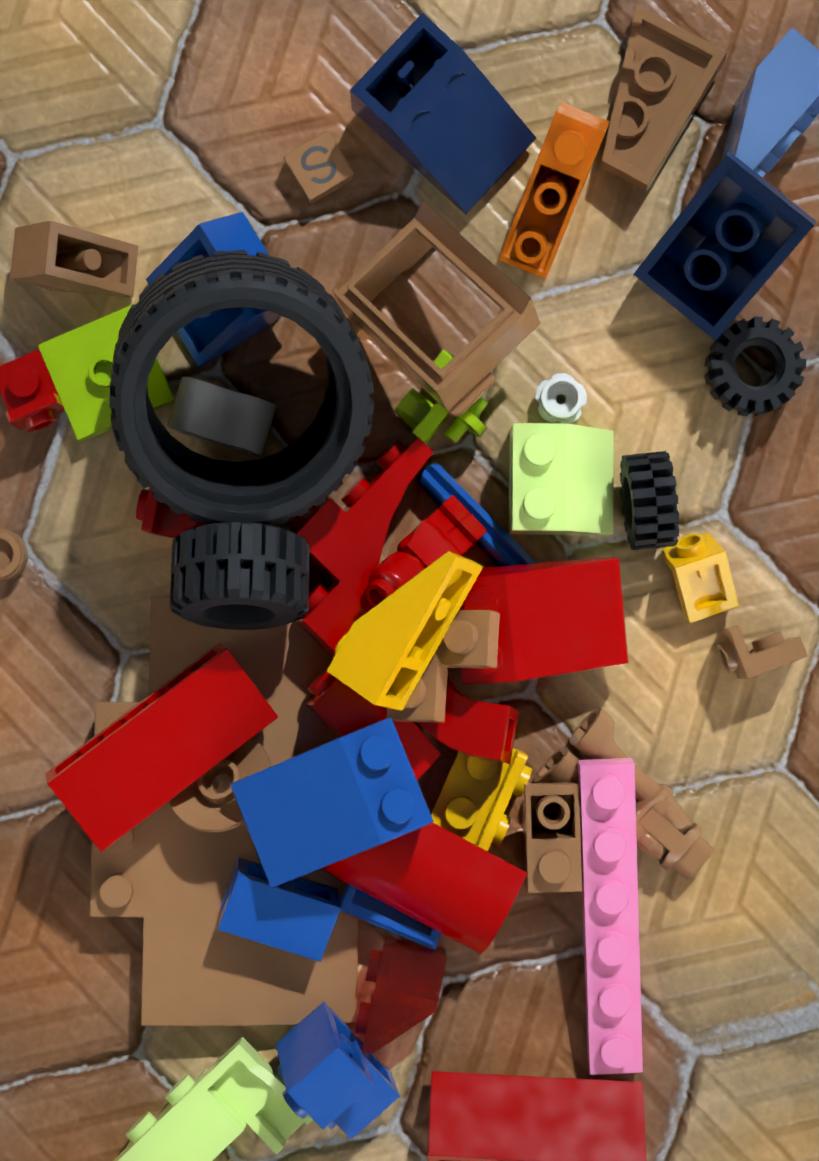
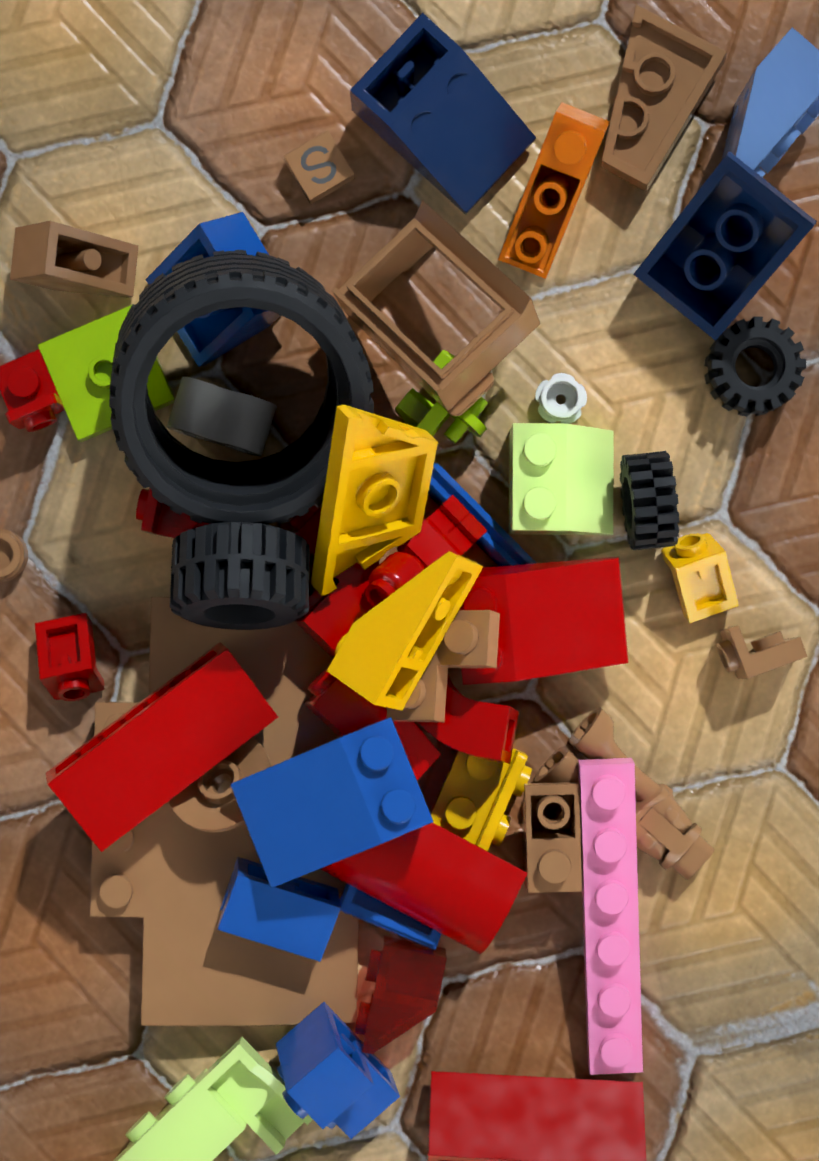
none -> red bracket [35,613,105,701]
none -> yellow wing [311,405,438,596]

